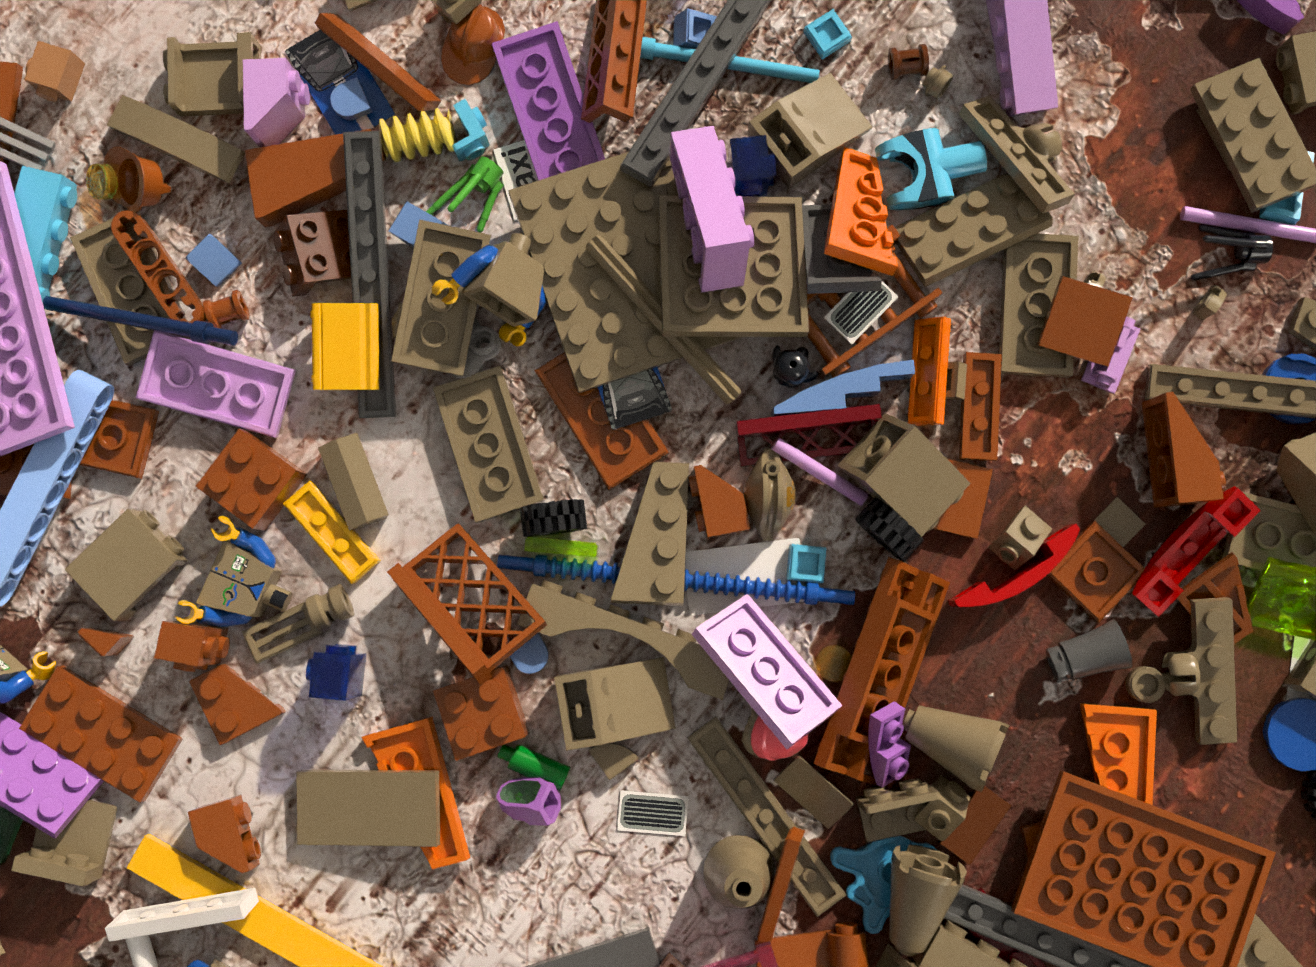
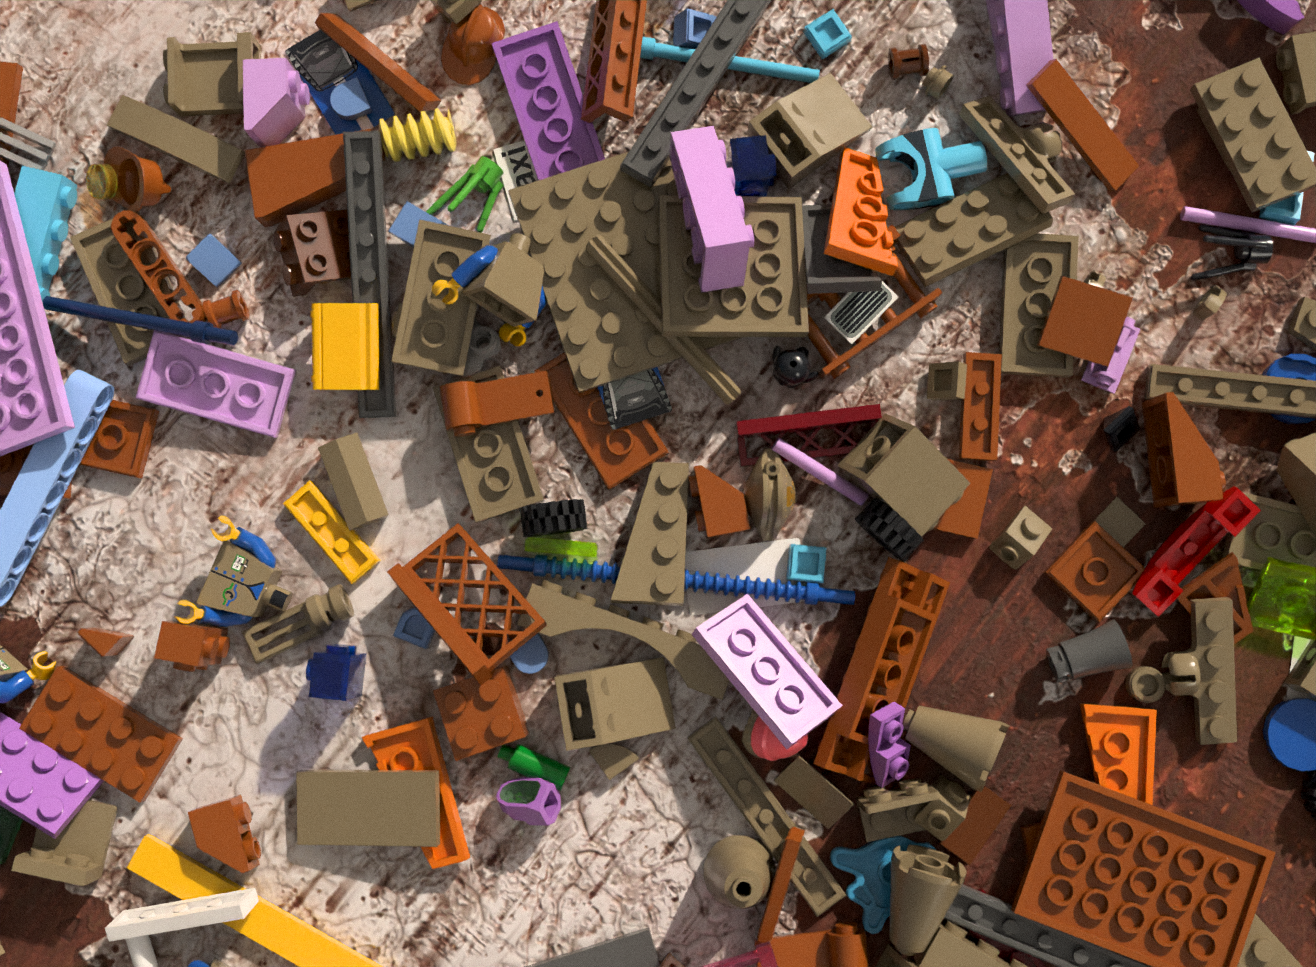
medium nougat brick [24,41,85,102] -> none
dark tan panel [65,509,188,621] -> none
dark orange wing [189,664,286,745] -> none
dark orange brick [195,428,308,531] -> none
medium azure bracket [452,99,490,161] -> none
sticker [617,790,689,836] -> none
medium blue slope [771,360,915,417] -> none
clear yellow tile [815,645,851,682] -> none
orange tile [907,316,951,426] -> none
red slope [948,523,1080,607] -> none
none -> medium blue tile [393,608,435,649]
none -> dark orange door [439,371,554,437]
none -> dark orange tile [1026,59,1139,191]
none -> black slope [1103,406,1140,452]

